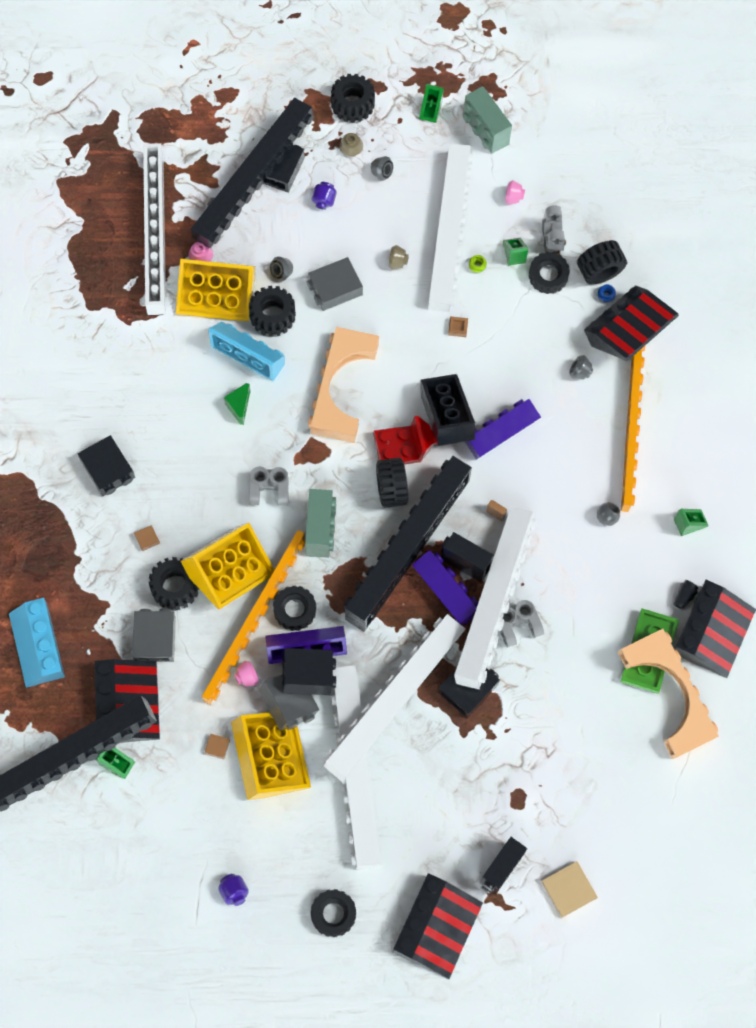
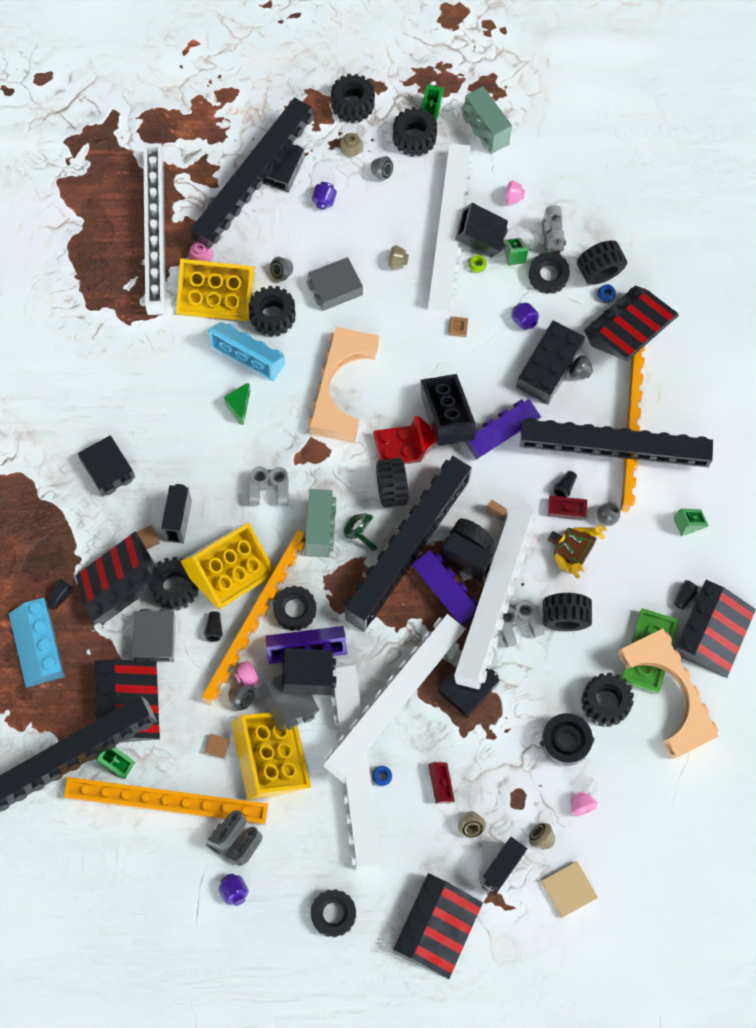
none -> black cone [47,579,74,609]
none -> light orange plate [64,777,269,825]
none -> black slope [76,531,164,624]
none -> black brick [161,484,192,544]
none -> black cone [203,611,223,642]
none -> dark grey piece [206,810,263,866]
none -> dark grey cone [228,685,254,711]
none -> dark green piece [344,513,378,552]
none -> blue plate [372,766,392,786]
none -> black tyre [393,107,437,157]
none -> dark red plate [428,762,455,804]
none -> black tyre [450,518,494,551]
none -> black brick [455,202,508,258]
none -> dark tan cone [458,811,486,838]
none -> dark purple head [512,303,539,330]
none -> black brick [516,320,585,404]
none -> black brick [519,418,713,468]
none -> dark tan cone [529,823,555,850]
none -> black piece [539,713,595,766]
none -> black tyre [543,593,592,631]
none -> dark red plate [547,495,588,520]
none -> torso [547,525,608,579]
none -> black cone [553,471,577,497]
none -> bright pink cone [571,791,598,817]
none -> black tyre [581,672,634,727]

